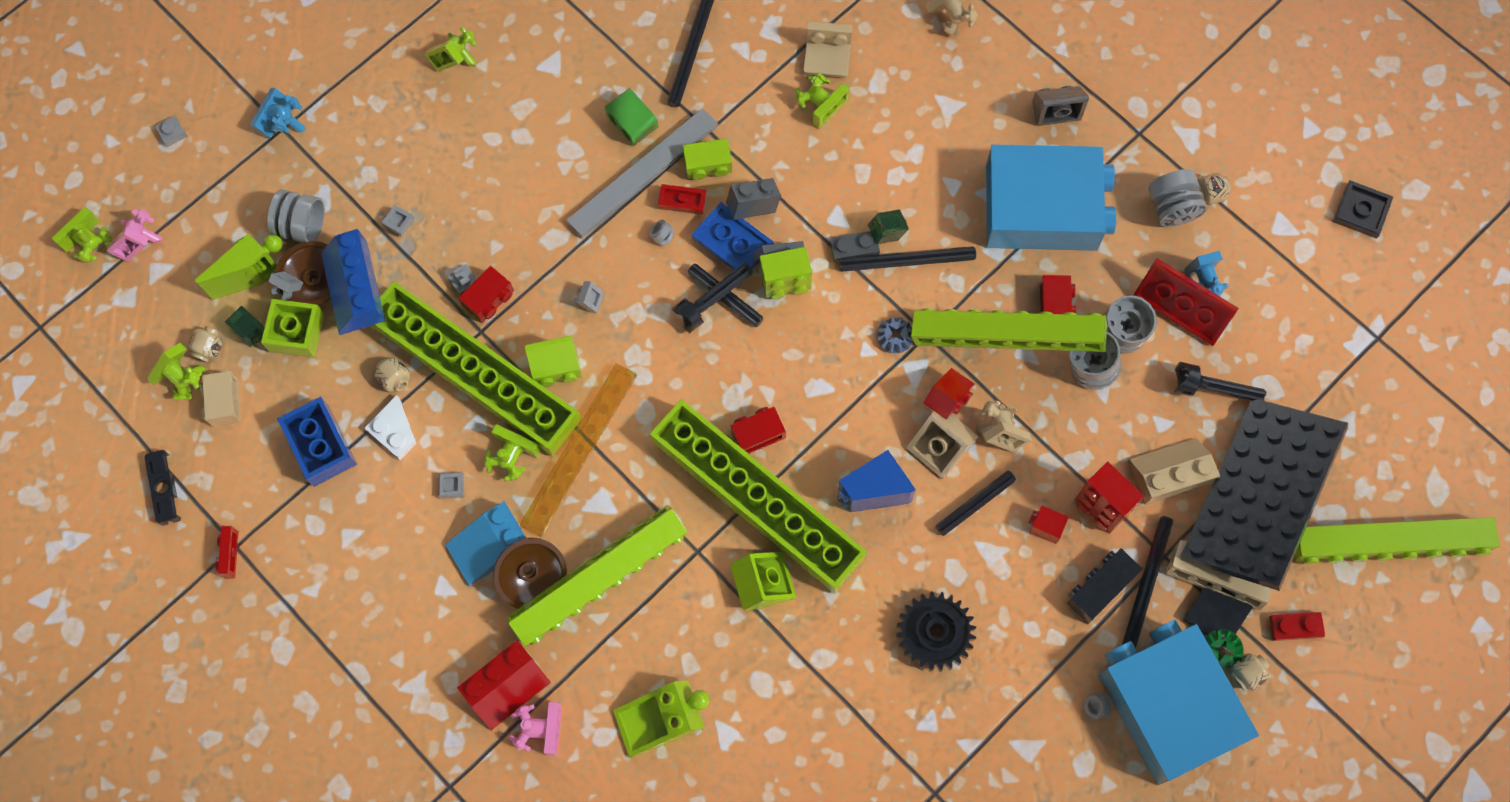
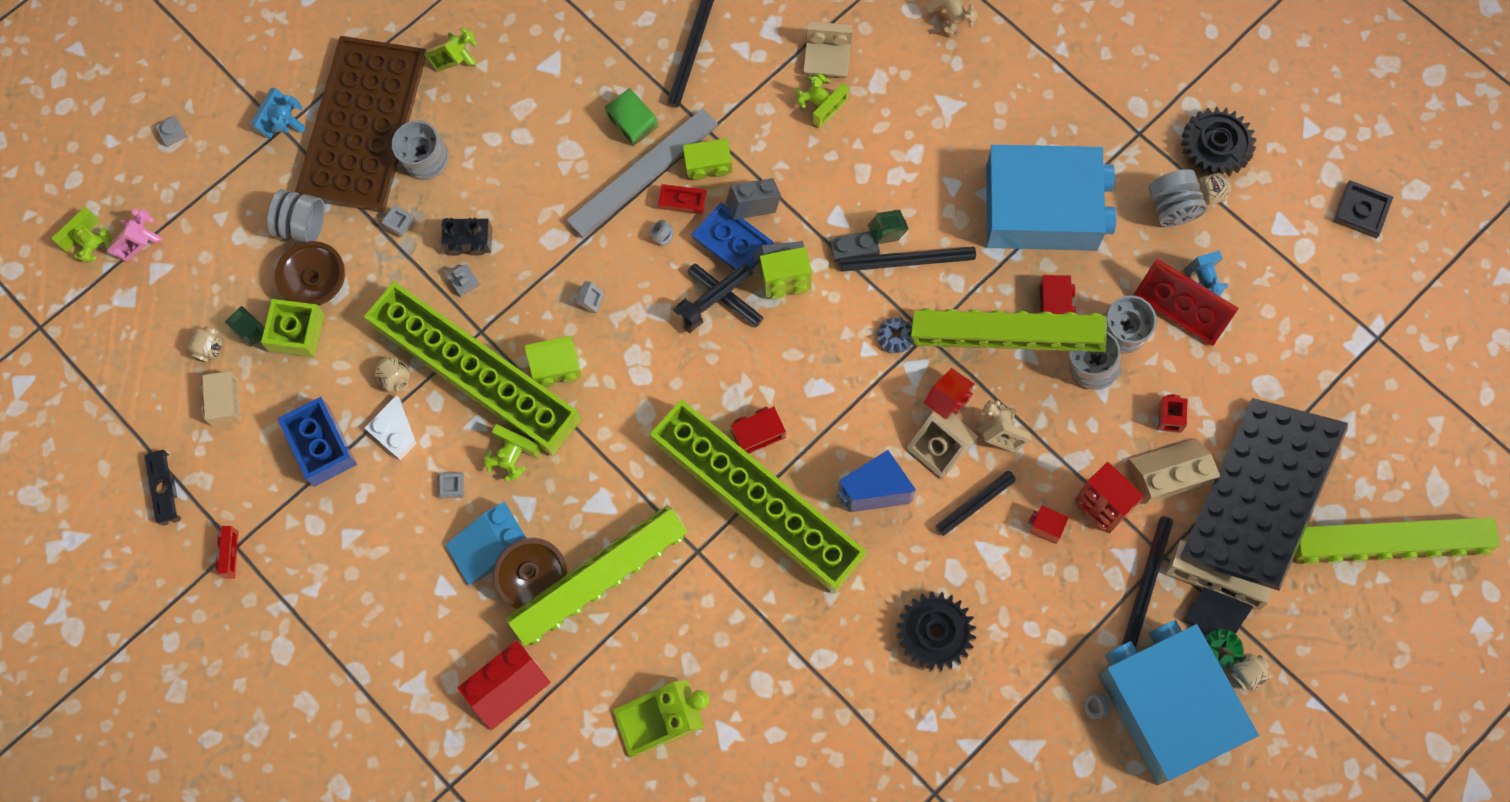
lime piece [147,343,206,400] -> none
lime slope [195,234,283,300] -> none
light grey tile [268,271,303,300] -> none
blue slope [321,228,385,335] -> none
red brick [458,265,514,323] -> none
bright pink piece [509,702,562,756] -> none
clear yellow tile [519,363,637,537] -> none
lime slope [730,552,797,611] -> none
flat silver slope [1032,85,1089,126] -> none
black brick [1067,548,1143,624] -> none
black piece [1174,362,1267,401] -> none
red plate [1269,612,1325,641] -> none
none -> reddish brown plate [295,36,426,212]
none -> light grey wheel [392,120,449,180]
none -> black brick [441,217,492,256]
none -> red brick [1157,394,1188,433]
none -> black gear [1181,107,1256,176]

